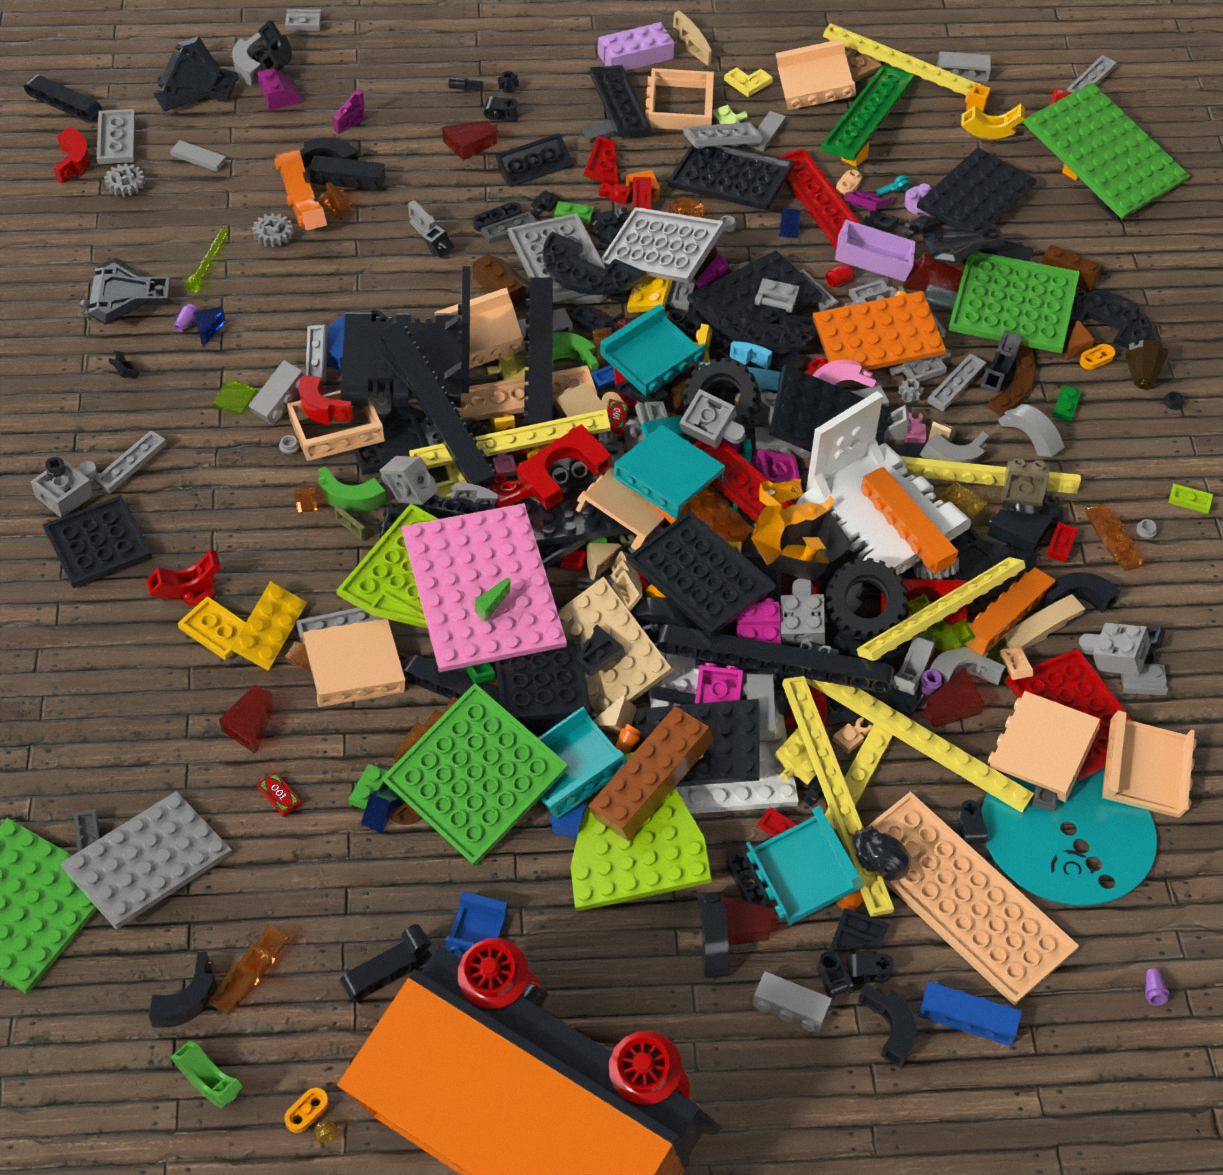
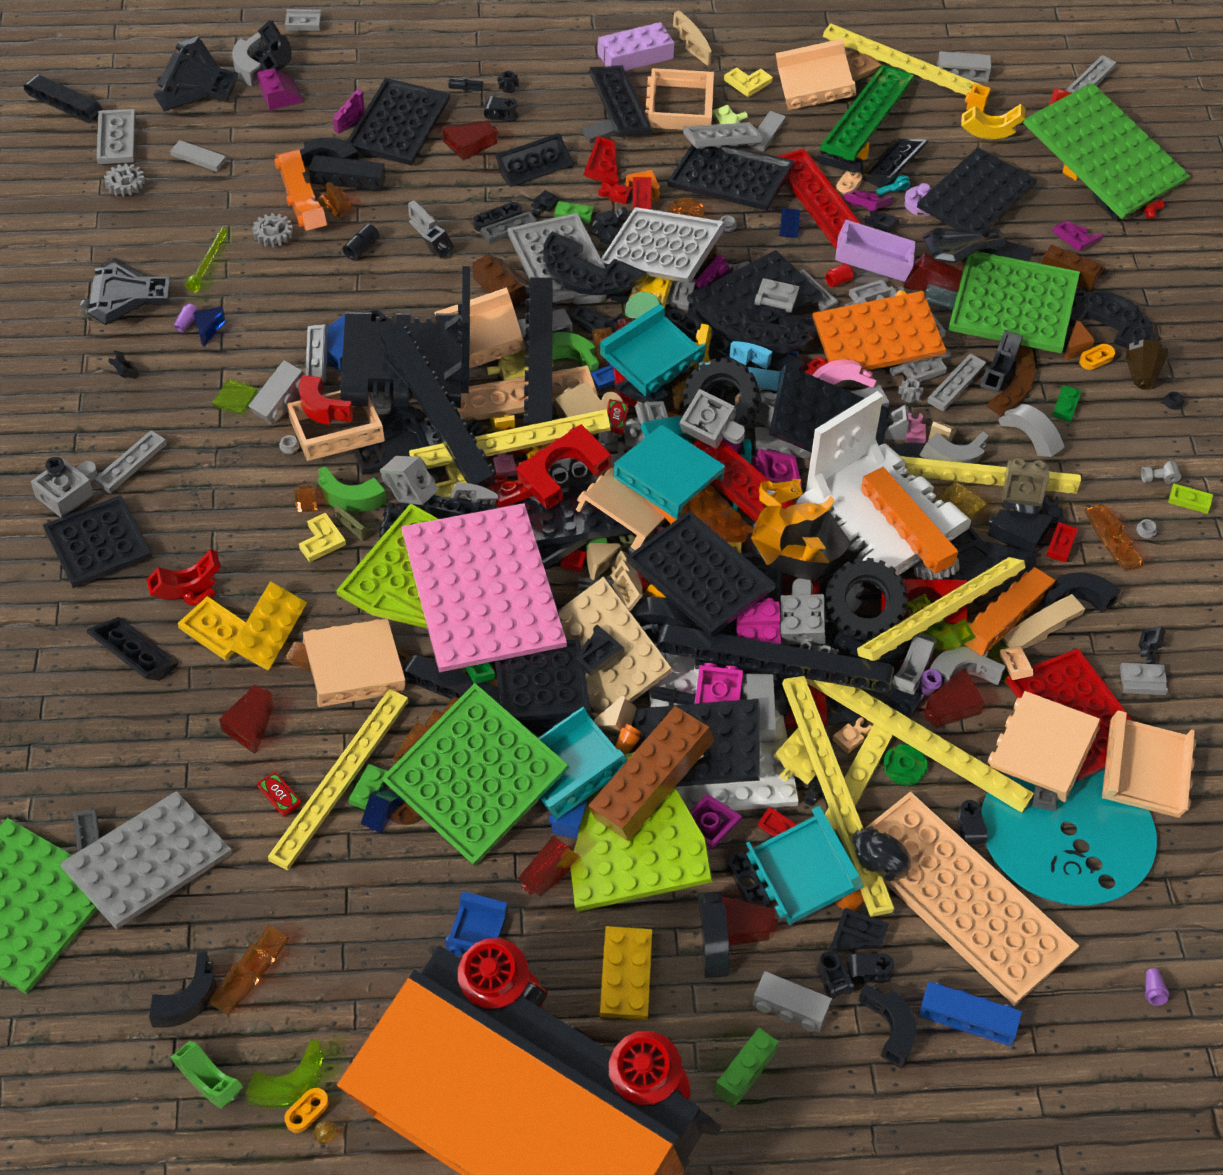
red arch [54,126,90,184] -> none
light grey plate [296,608,384,642] -> none
black beam [340,924,432,1002] -> none
bright green slope [474,577,511,622] -> none
black plate [904,215,936,237] -> none
light grey brick [1079,623,1151,675] -> none
none -> black slope [86,617,178,681]
none -> clear neon green arch [245,1039,324,1109]
none -> light yellow plate [268,689,408,871]
none -> light yellow plate [299,513,346,563]
none -> black pin [342,224,380,260]
none -> black plate [346,78,450,166]
none -> clear red slope [518,835,580,897]
none -> yellow plate [600,926,652,1020]
none -> tile [625,292,662,322]
none -> magenta slope [689,794,742,849]
none -> bright green brick [715,1028,779,1108]
none -> black beam [817,150,863,173]
none -> black slope [862,138,928,187]
none -> green tile [883,744,928,786]
none -> magenta wing [1052,220,1103,251]
none -> light grey leg [1141,461,1181,484]
none -> red arm [1144,200,1164,219]

